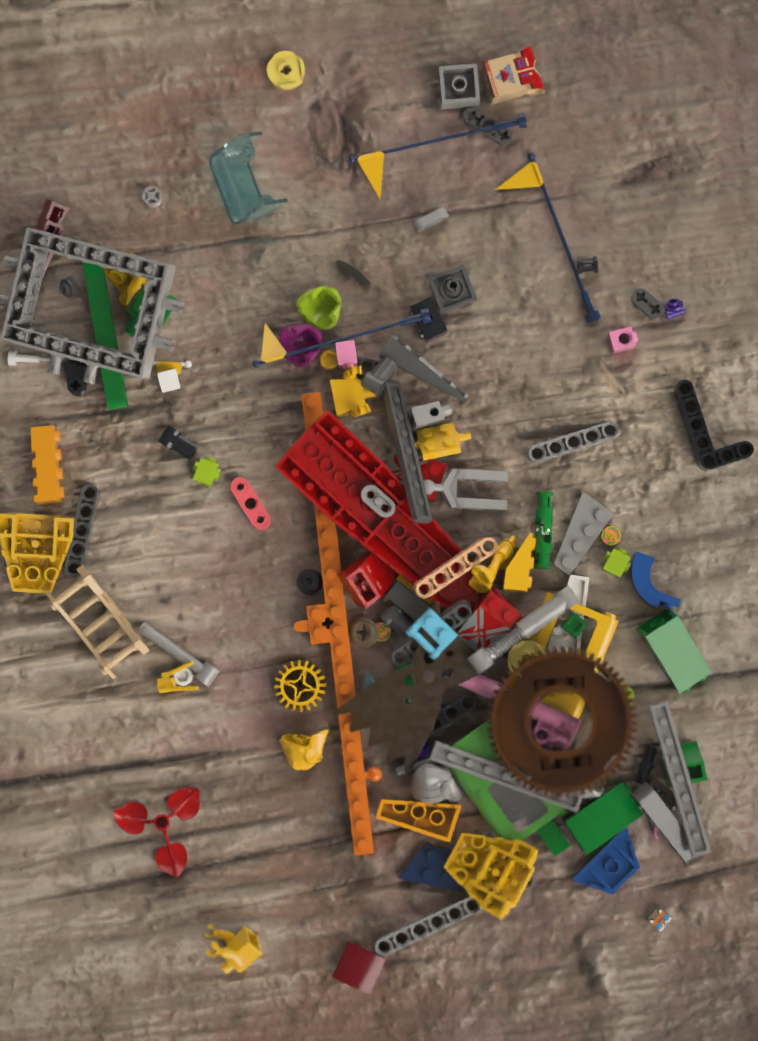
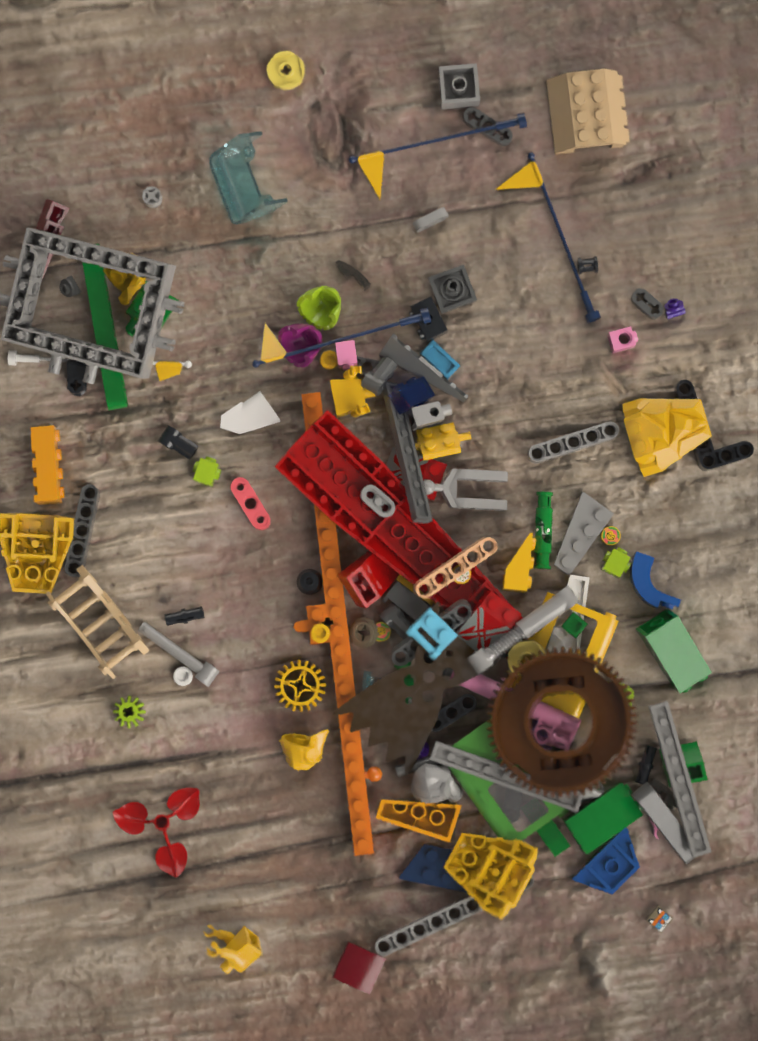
white slope [157,369,181,393] -> none
yellow plant [157,661,199,693] -> none
yellow piece [469,535,517,593] -> none
piece [480,46,545,105] -> none
none -> lime gear [113,695,146,728]
none -> black pin [164,606,205,626]
none -> white panel [220,391,280,434]
none -> yellow tile [310,623,330,643]
none -> clear blue piece [388,376,435,415]
none -> dark azure tile [420,340,460,380]
none -> tile [452,565,471,584]
none -> tan slope [546,69,630,154]
none -> yellow wedge [623,398,712,477]

